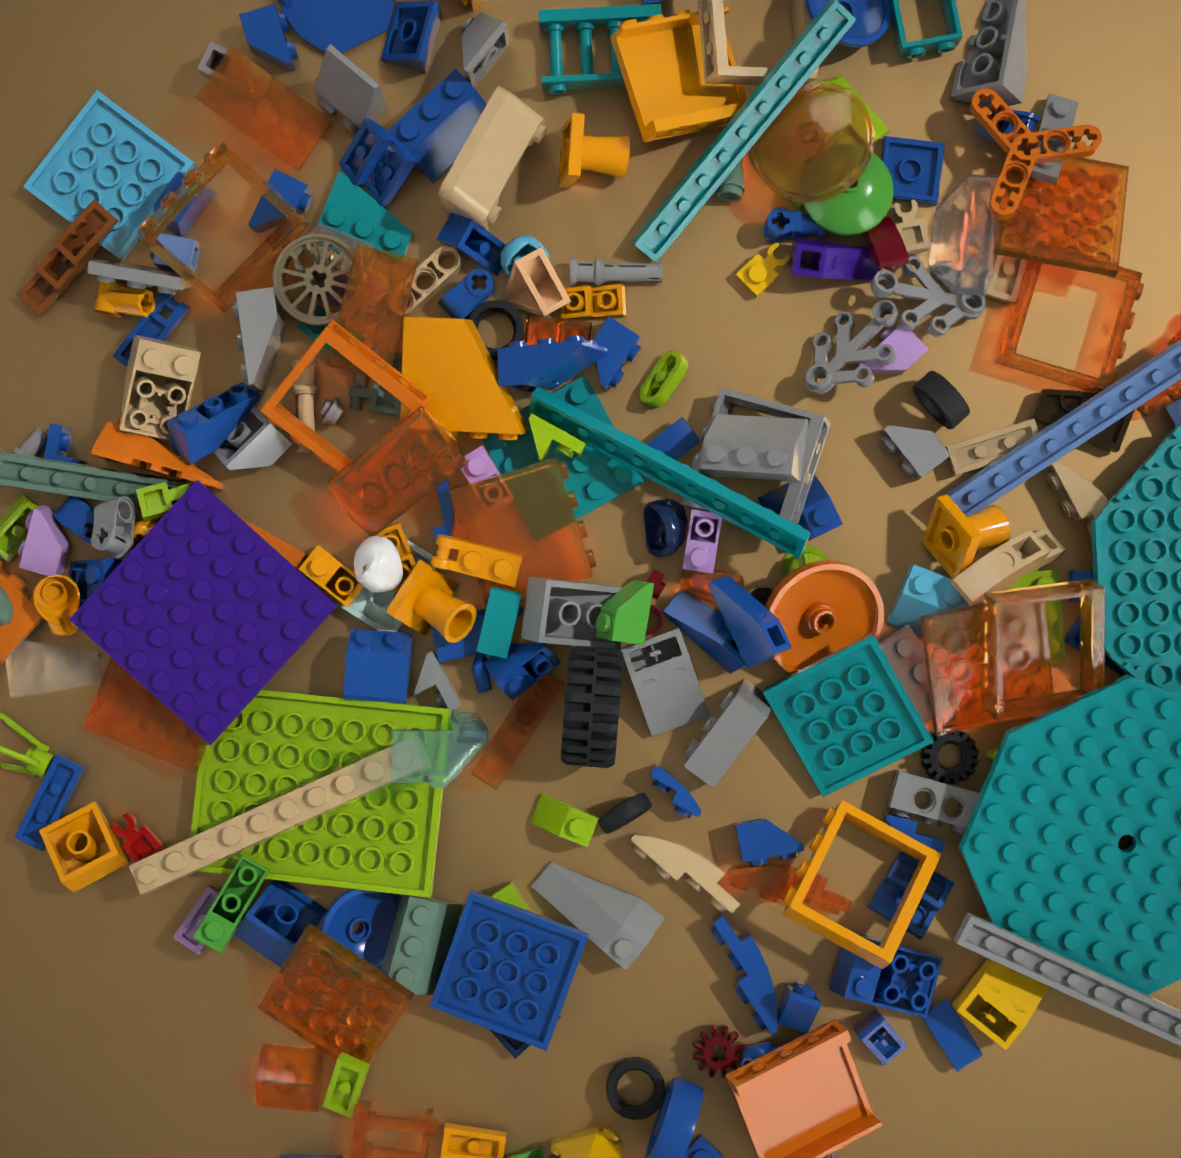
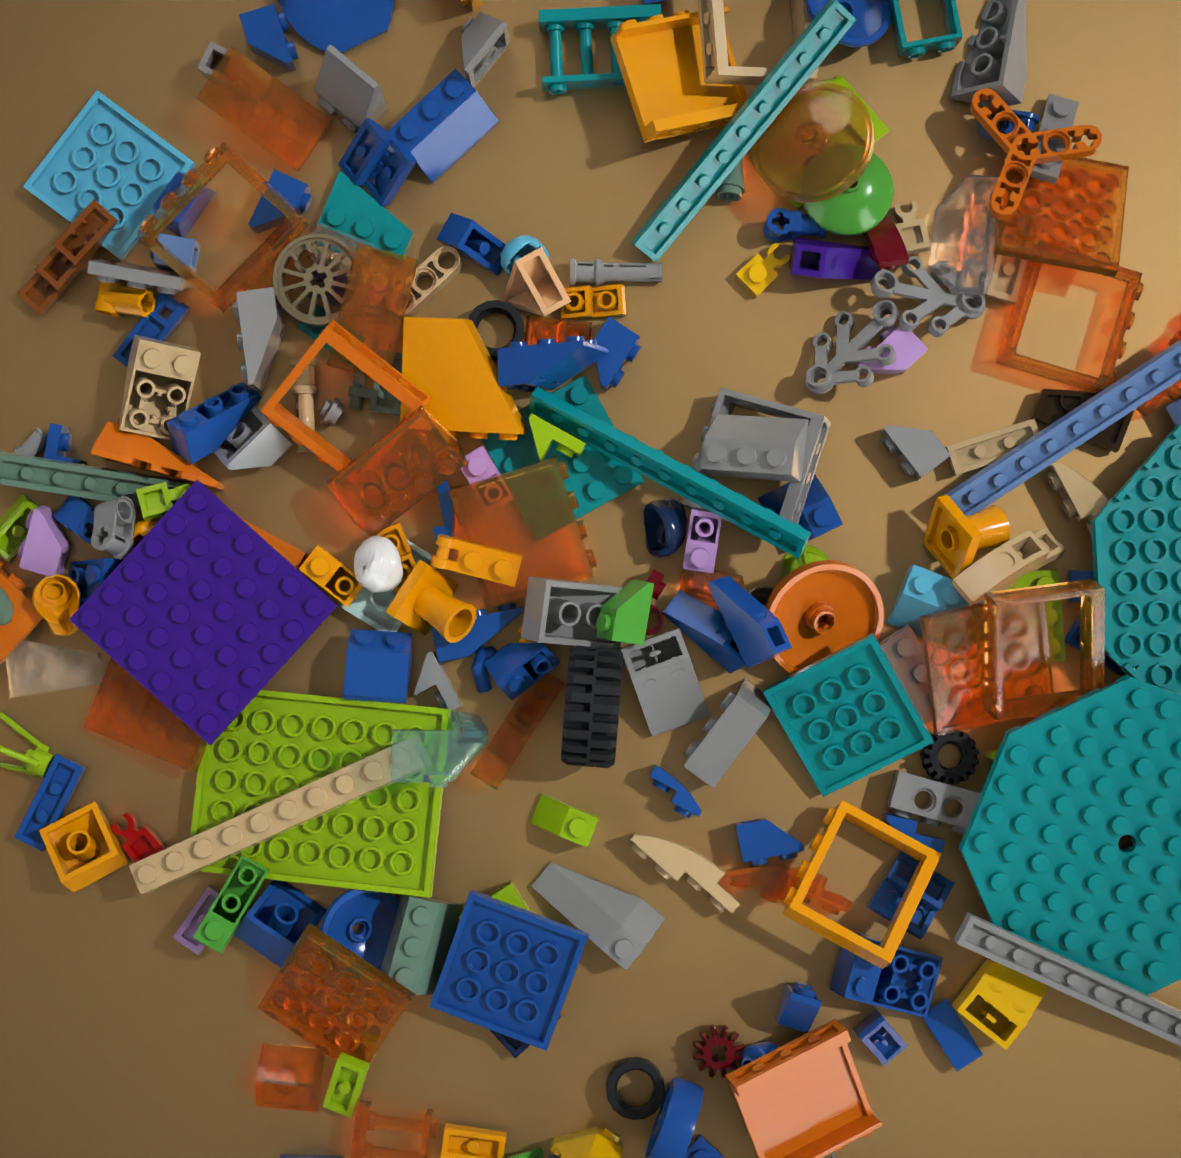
blue slope [380,0,442,73] -> none
tan windscreen [438,86,547,232] -> none
blue piece [438,268,495,319] -> none
teal slope [476,586,522,659] -> none
light orange plant [558,113,630,189] -> none
black tyre [598,792,652,834] -> none
lime plate [639,350,688,409] -> none
blue slope [646,417,701,481] -> none
blue slope [711,913,778,1035] -> none
blue tile [881,136,945,205] -> none
black tyre [913,371,970,429] -> none

